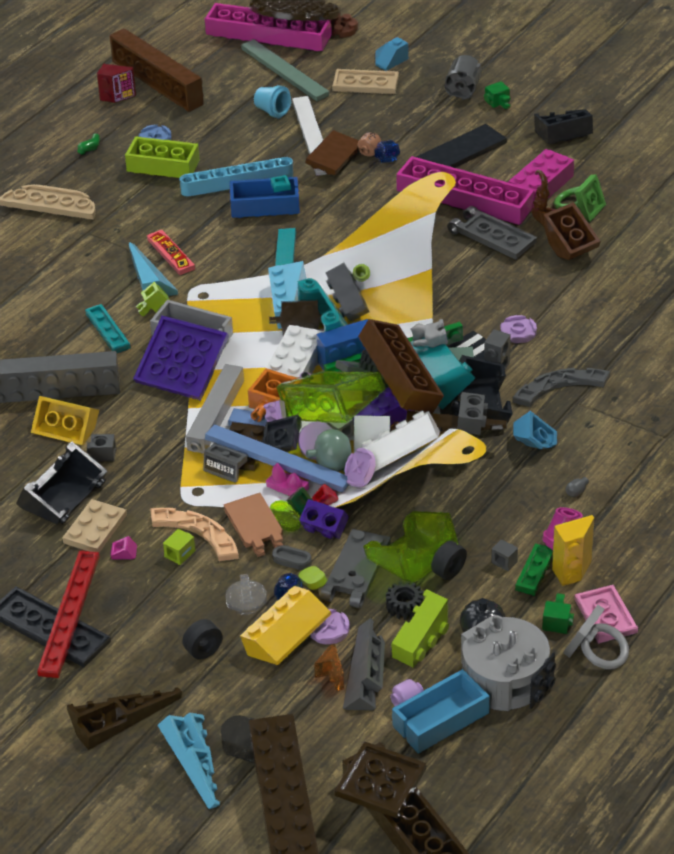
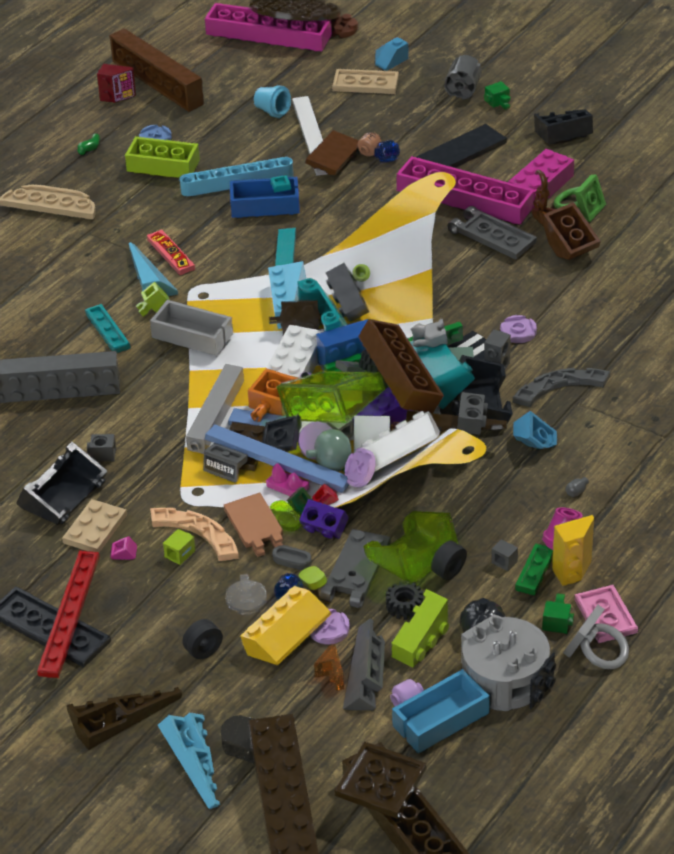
yellow slope [31,396,99,445] -> none
dark purple plate [133,316,229,400] -> none
sand green tile [241,39,329,102] -> none
lavender tile [264,400,286,422] -> none

